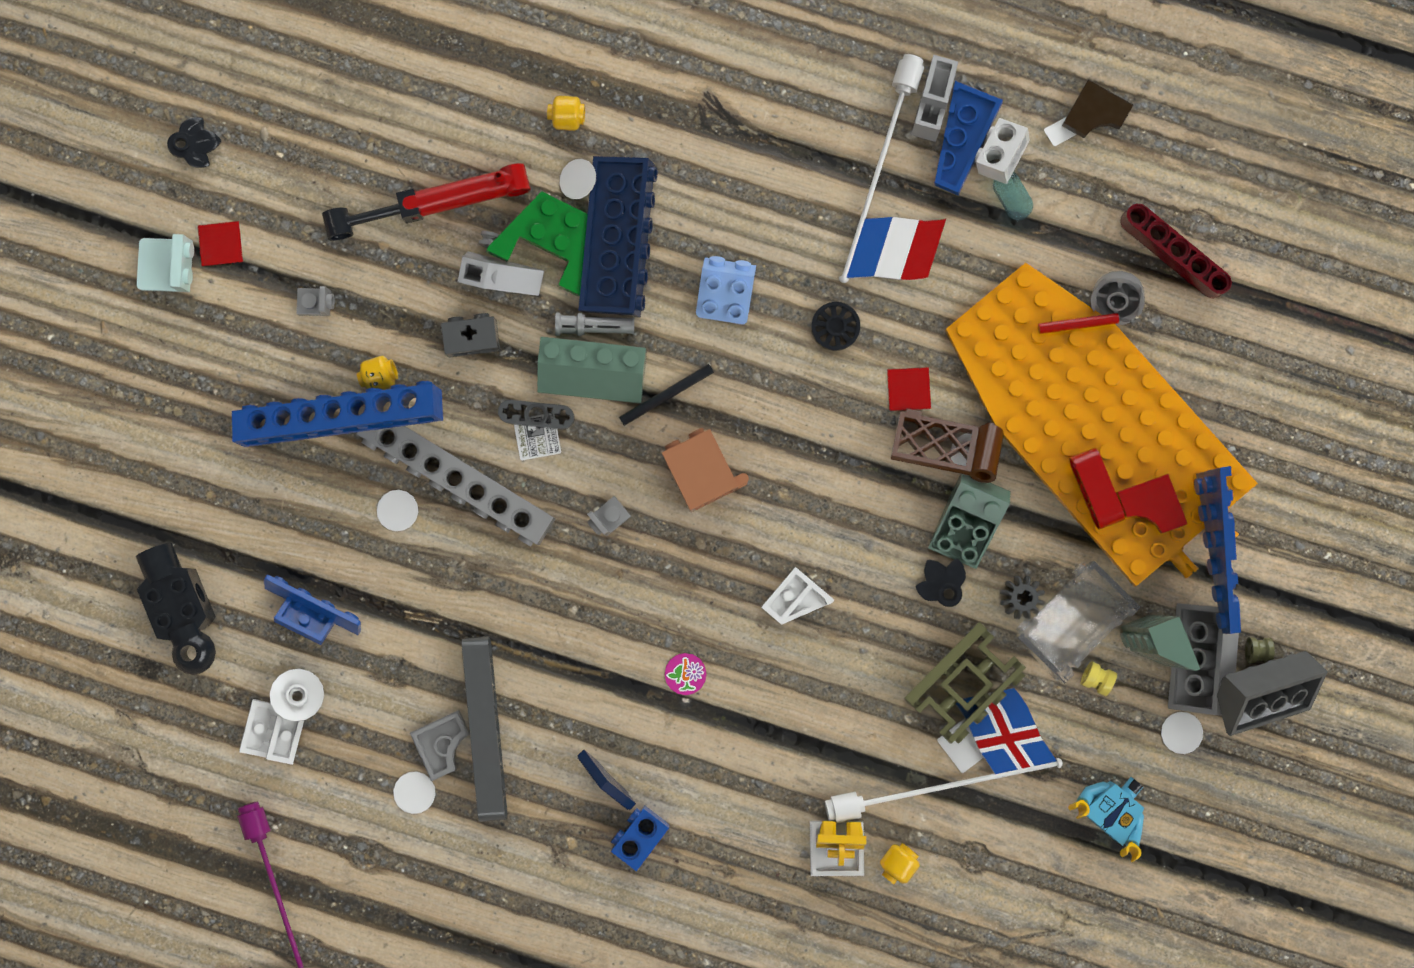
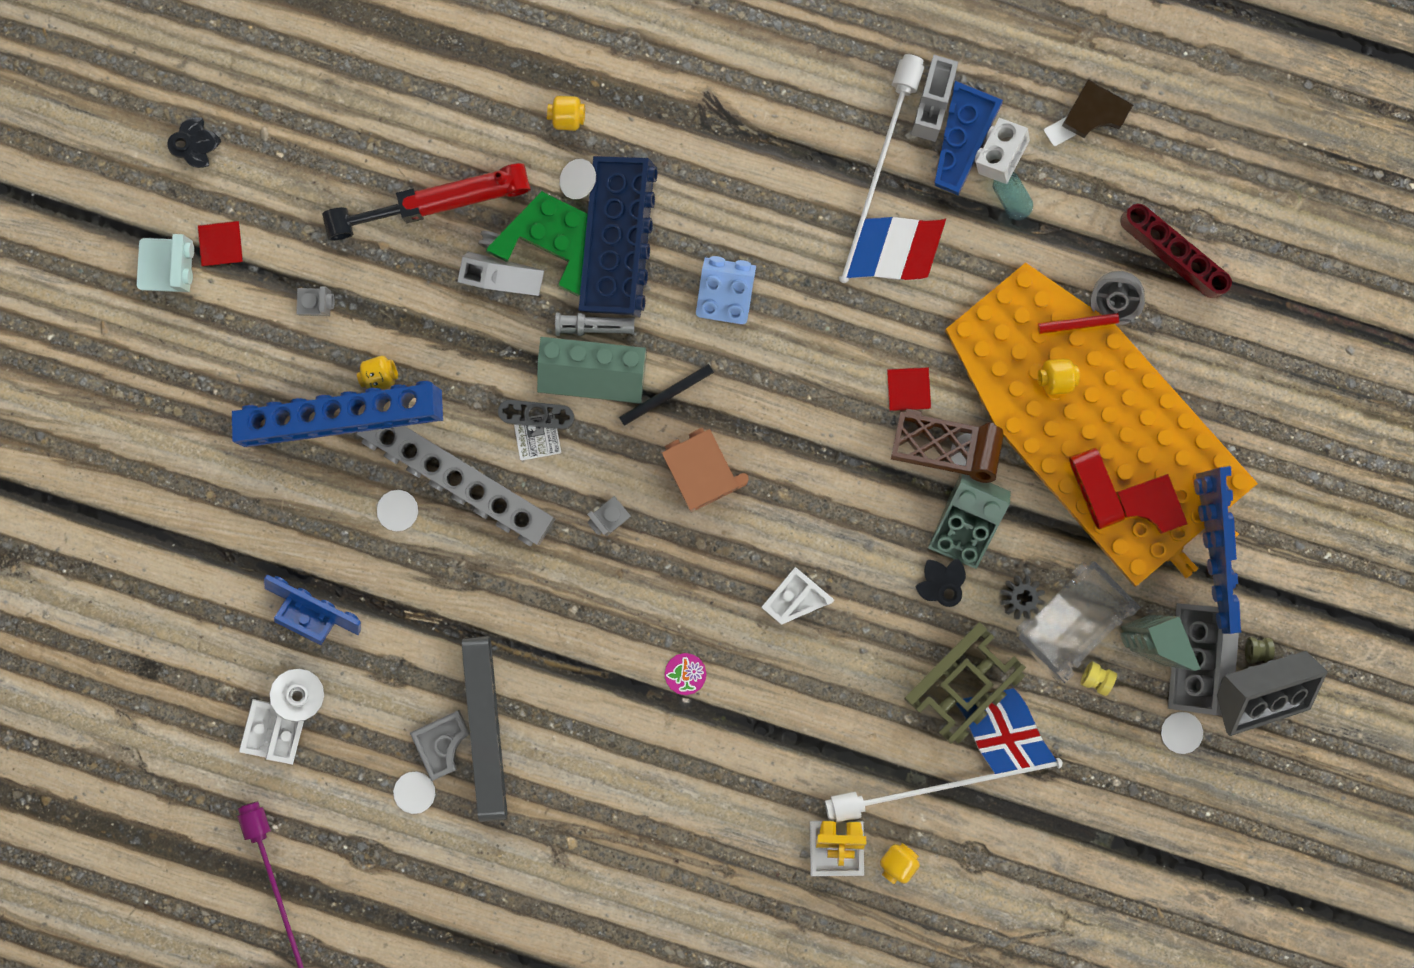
black brick [135,542,216,675] -> none
dark grey brick [441,313,500,358] -> none
dark blue tile [577,750,636,810] -> none
blue brick [611,805,670,871] -> none
black wheel [811,302,860,351] -> none
white sticker [937,718,984,773] -> none
medium azure torso [1068,777,1144,863] -> none
none -> yellow head [1037,359,1080,395]

